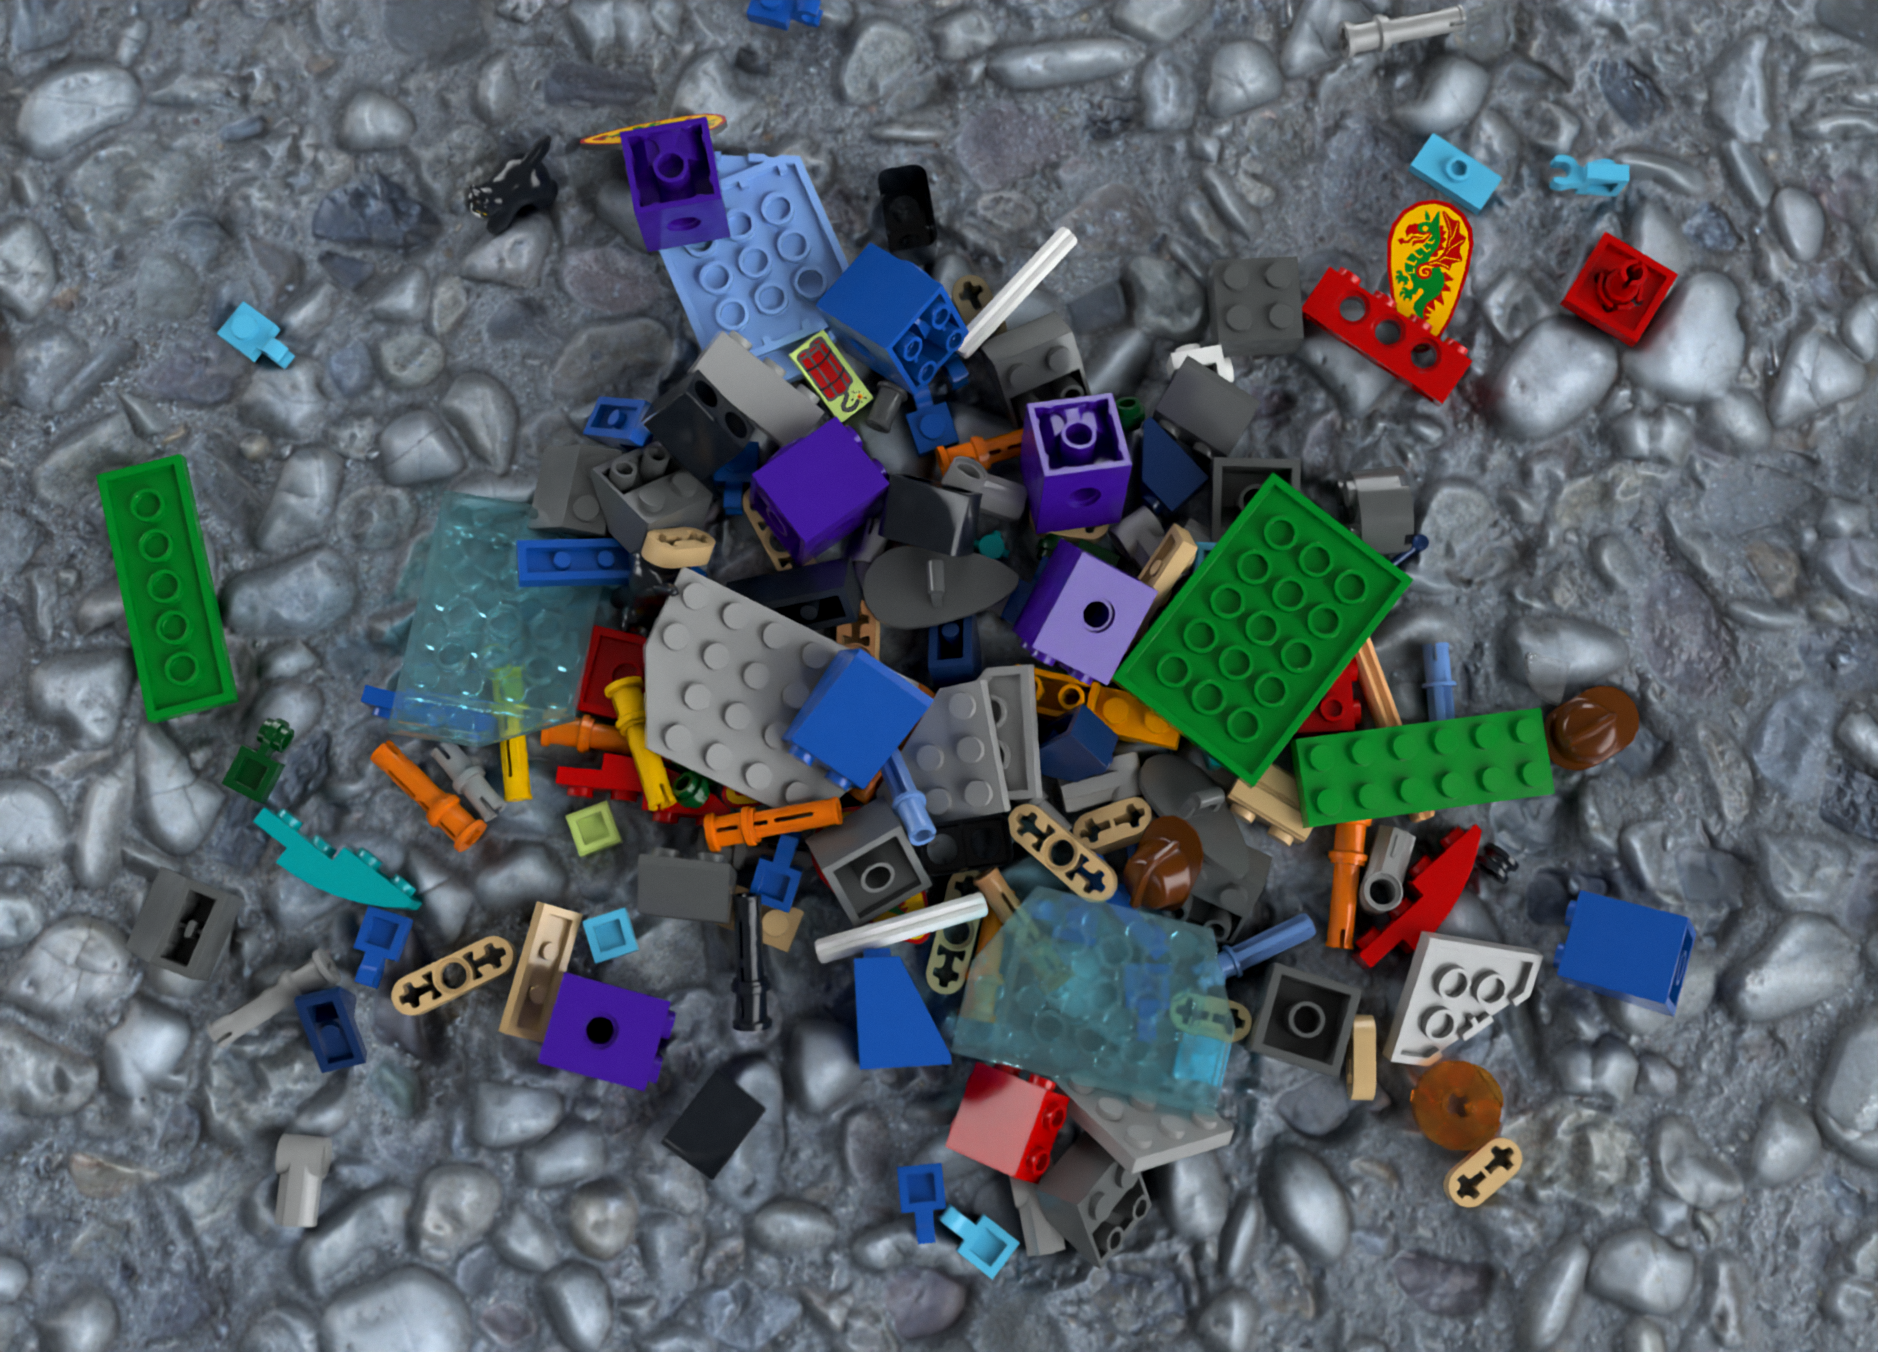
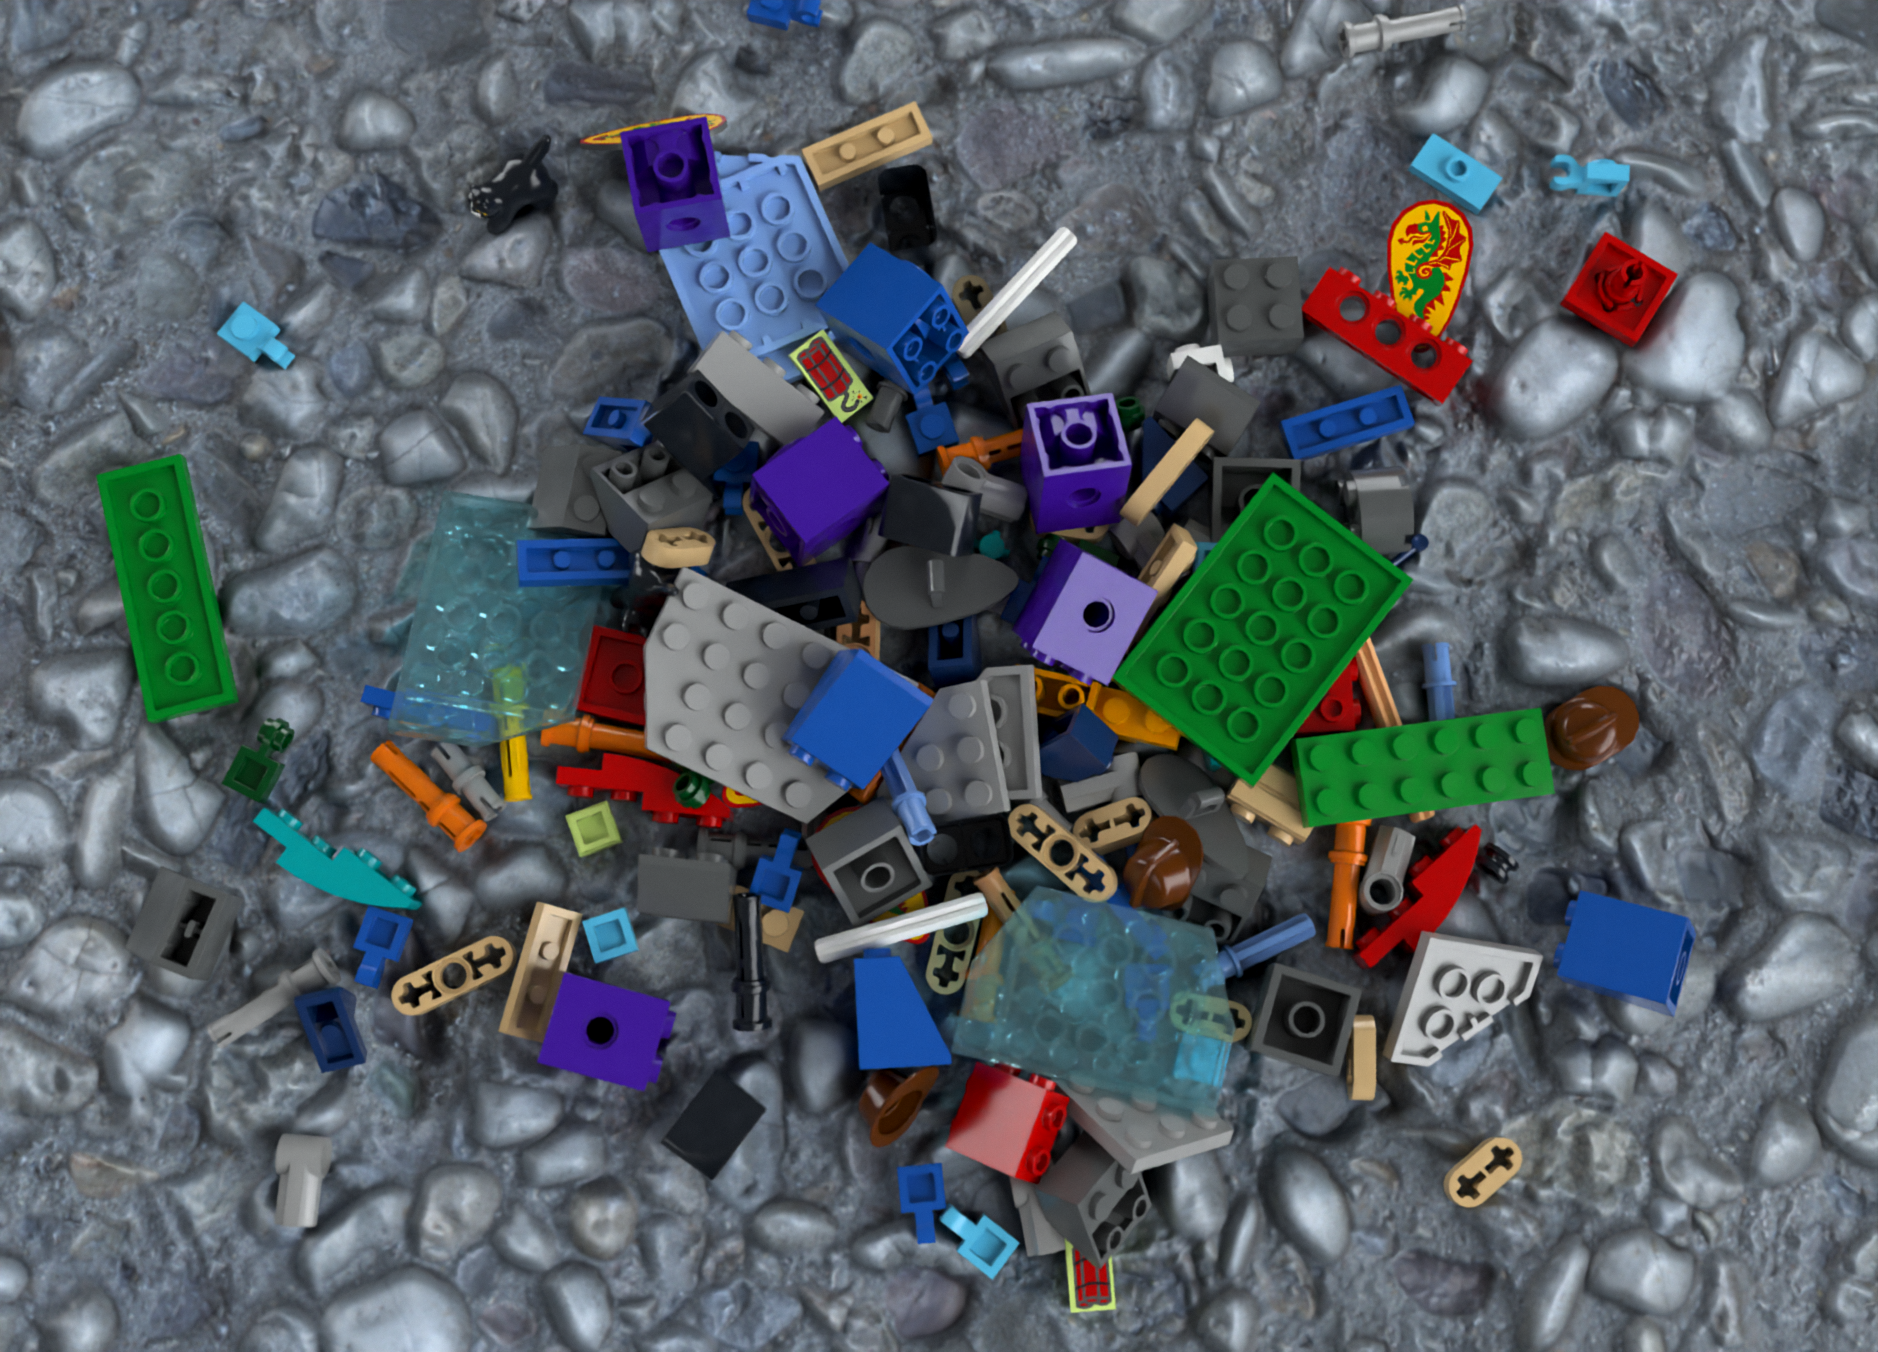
yellow pin [604,676,677,811] -> none
orange pin [704,796,843,853] -> none
clear orange plate [1410,1061,1504,1150] -> none
clear tile [1524,651,1571,706] -> none
none -> tan plate [801,101,933,192]
none -> reddish brown piece [858,1065,939,1148]
none -> tile [1064,1238,1116,1313]
none -> tan beam [1119,418,1215,527]
none -> blue plate [1278,384,1415,462]

